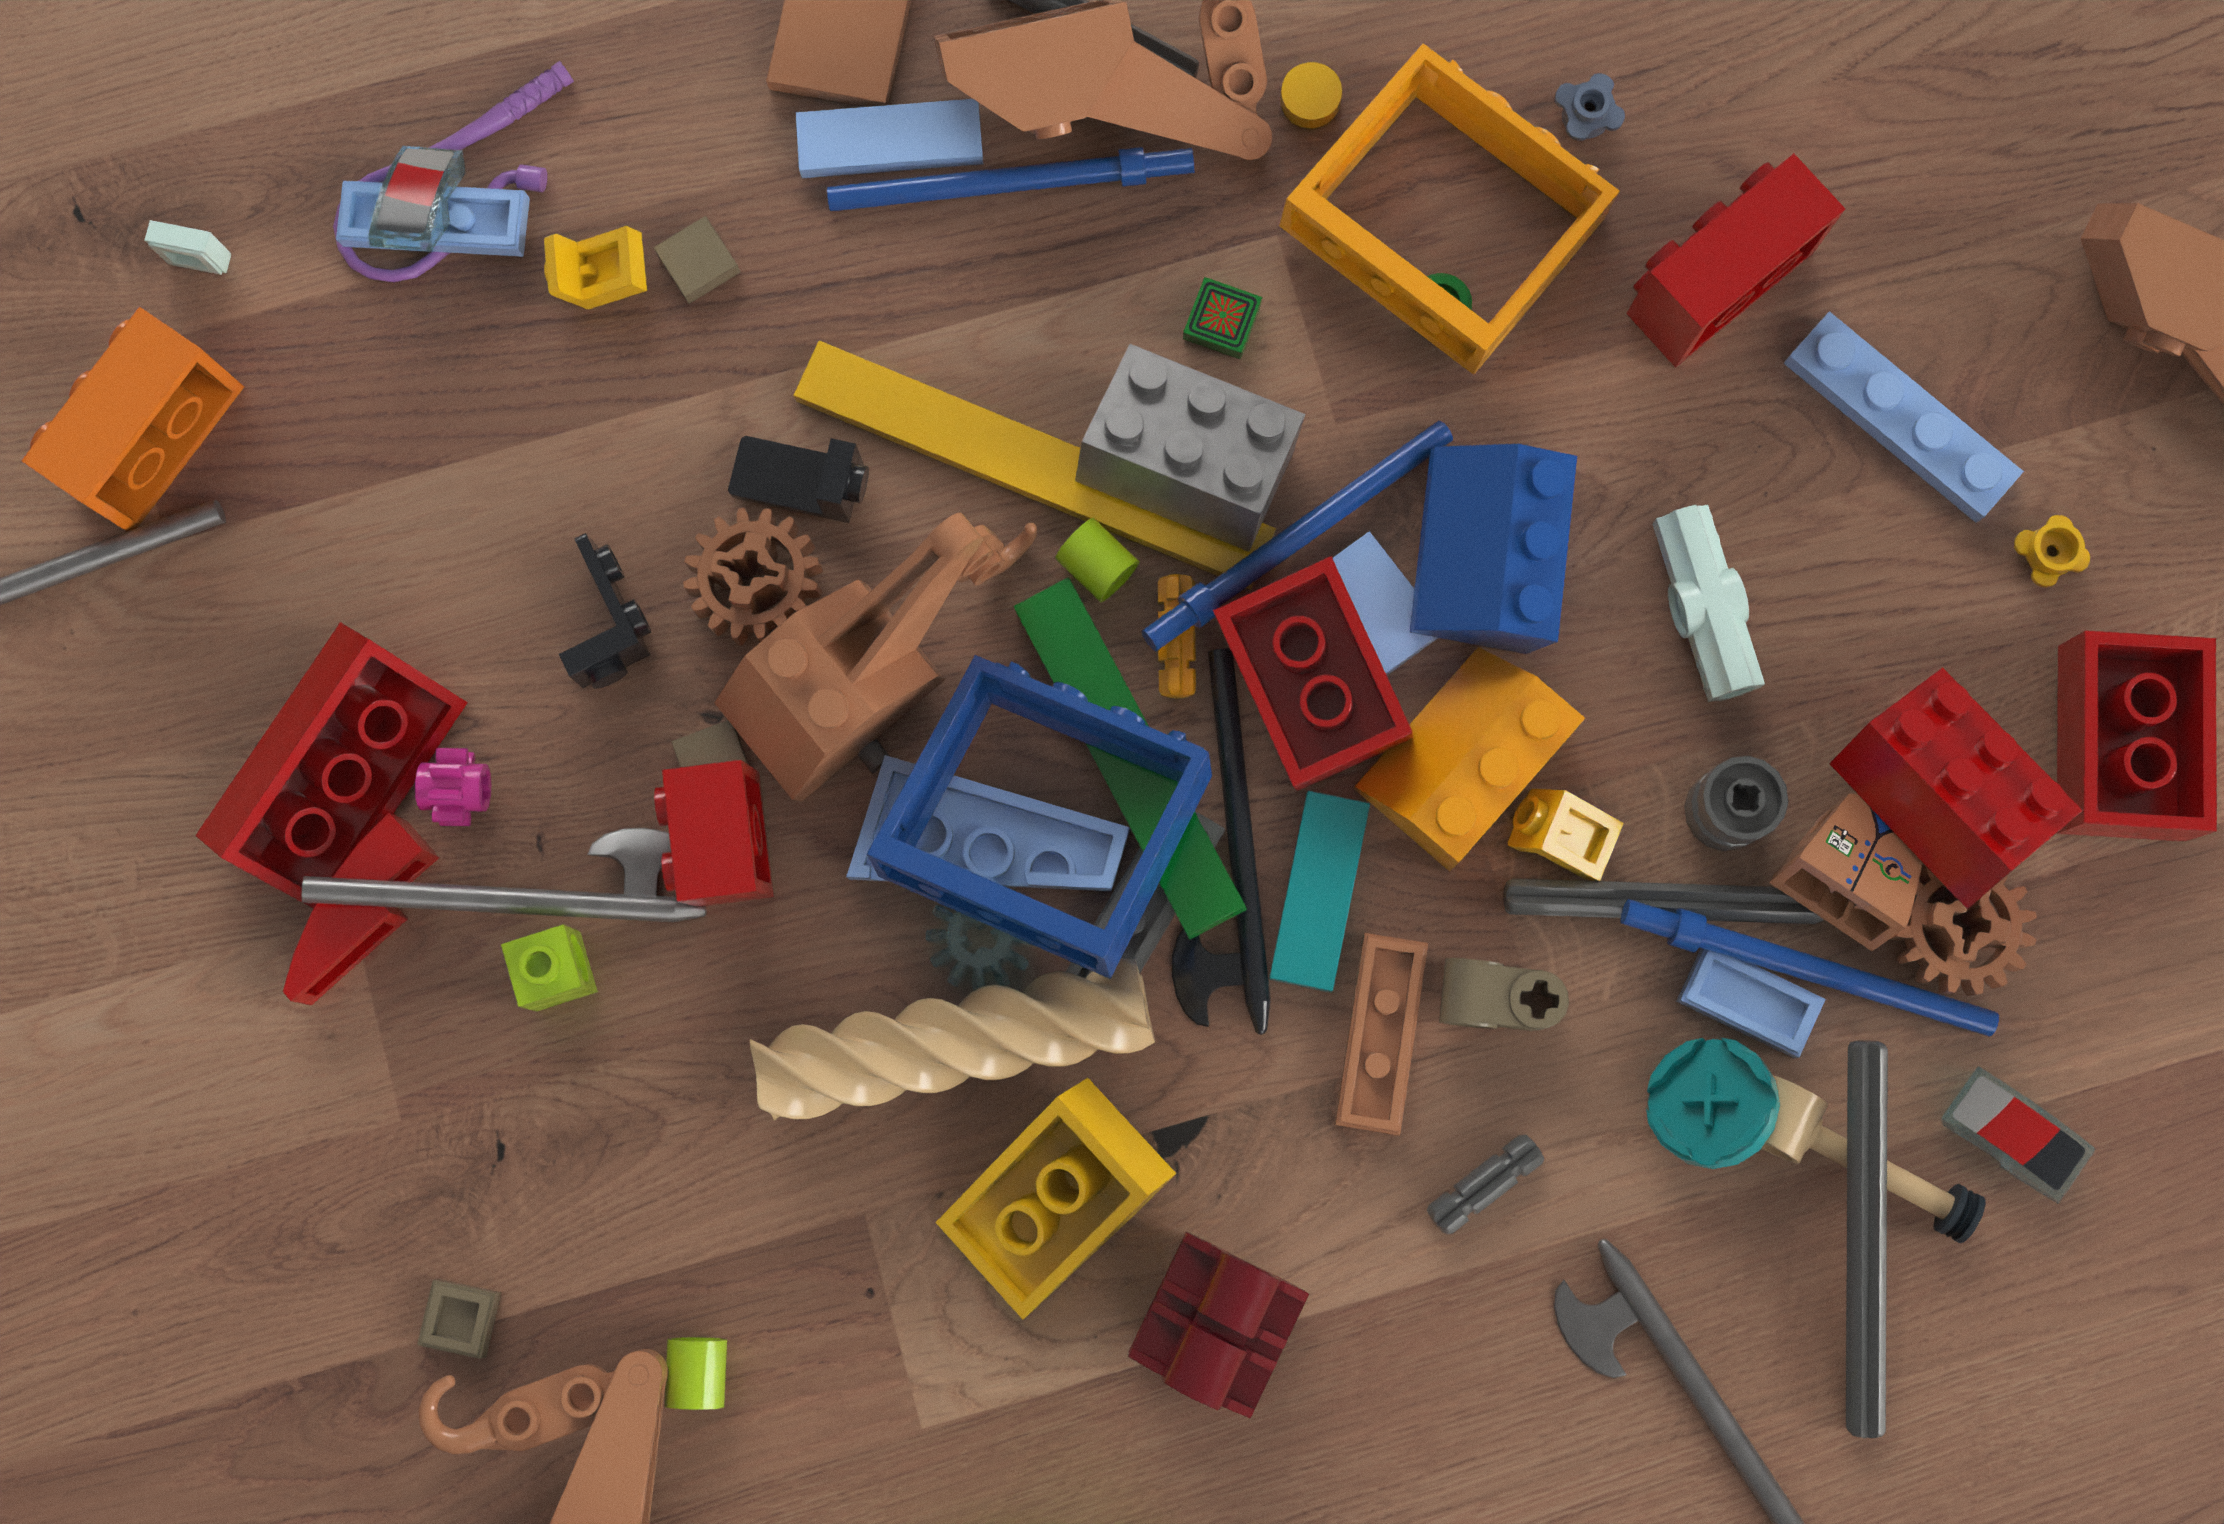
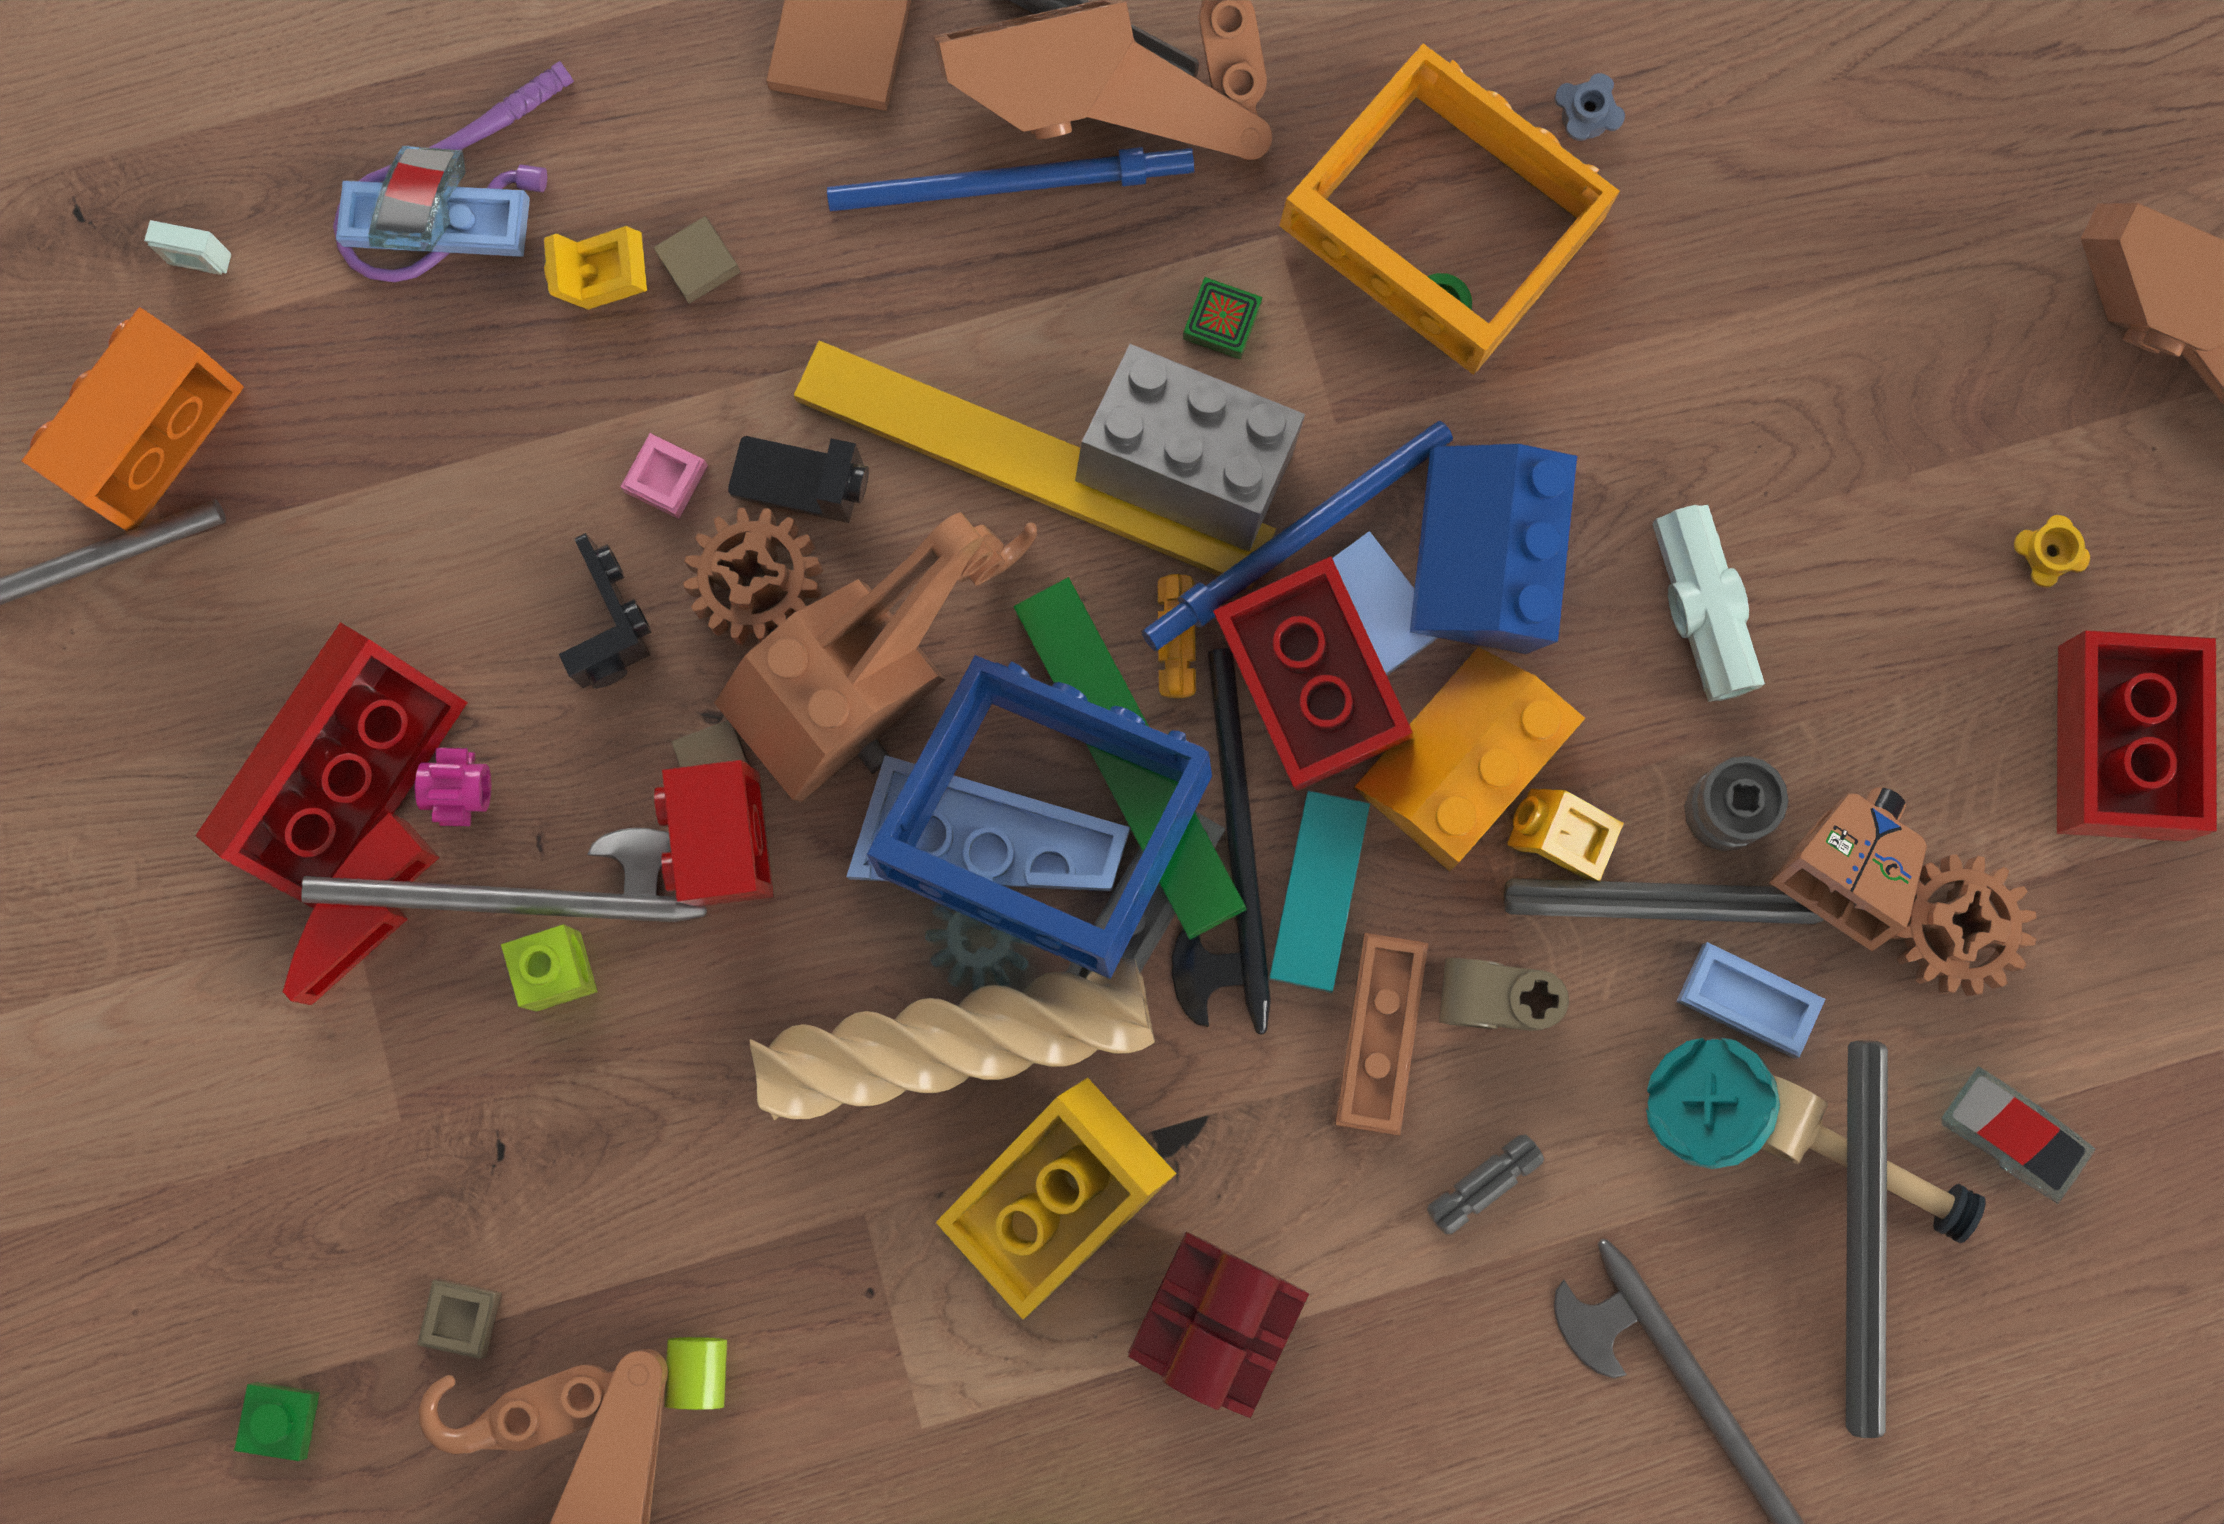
light blue tile [796,99,983,178] -> none
lime beam [1055,518,1140,602] -> none
yellow tile [1280,62,1342,128] -> none
blue bar [1620,899,1999,1037] -> none
red brick [1626,153,1846,368] -> none
light blue plate [1784,311,2024,523] -> none
red brick [1829,667,2083,909] -> none
none -> green plate [234,1382,320,1461]
none -> bright pink tile [620,433,708,519]

